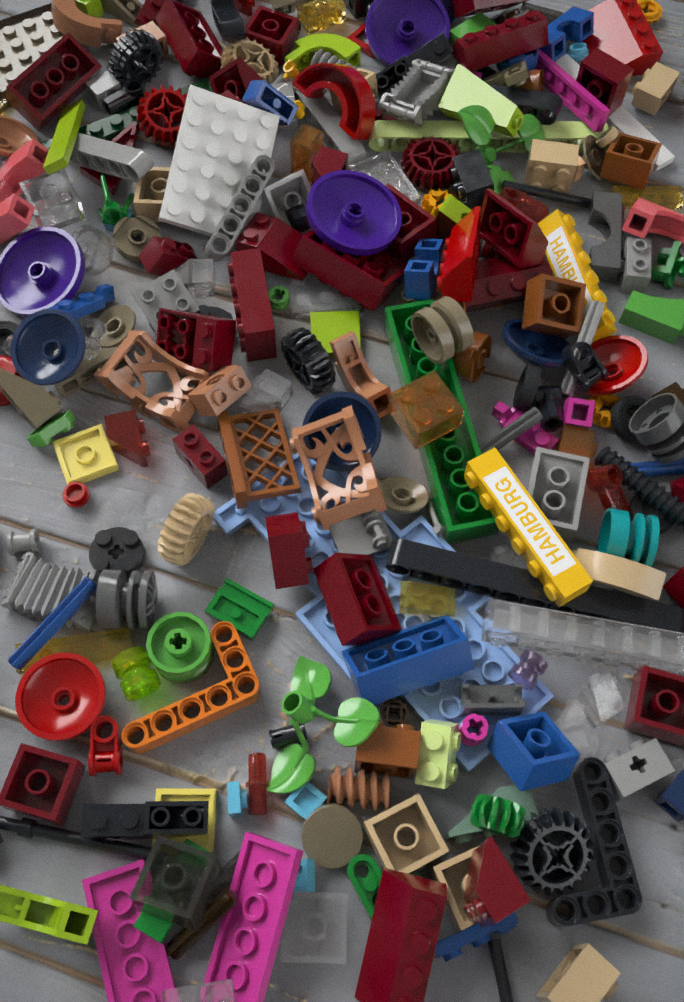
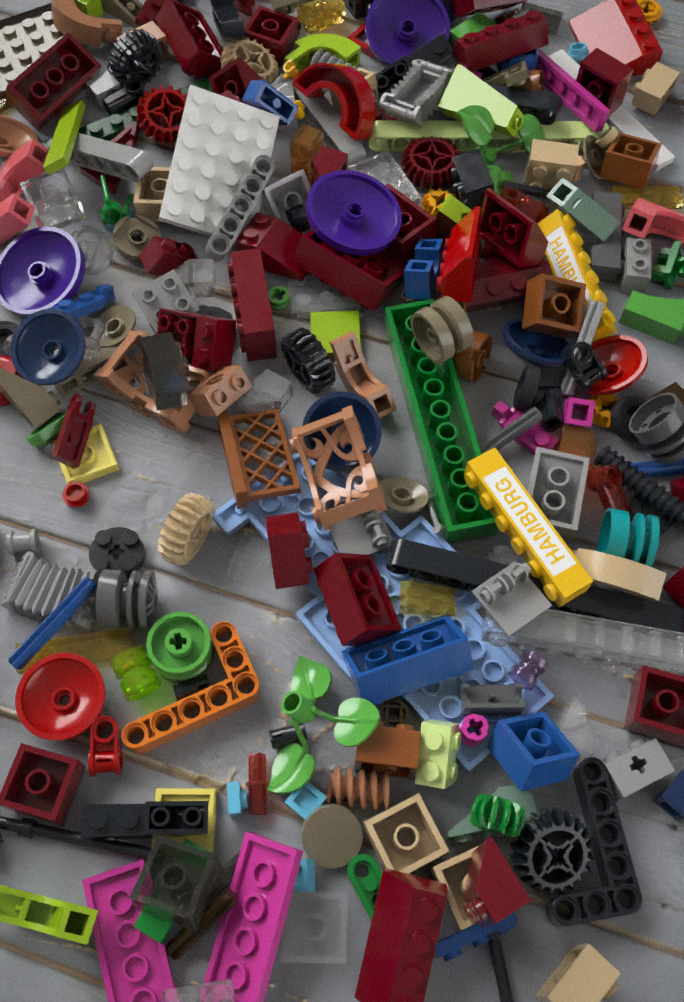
clear red slope [104,410,151,467] -> none
dark red brick [172,424,228,489] -> none
green plate [204,578,274,641] -> none
clear orange brick [388,370,464,449] -> none
blue arch [539,6,594,62] -> none
clear slope [575,670,625,729] -> none
none -> dark red hinge [51,393,97,469]
none -> clear smoke brick [140,332,191,411]
none -> black pin [173,674,210,701]
none -> light grey hinge [471,562,552,637]
none -> sand green slope [546,178,621,242]

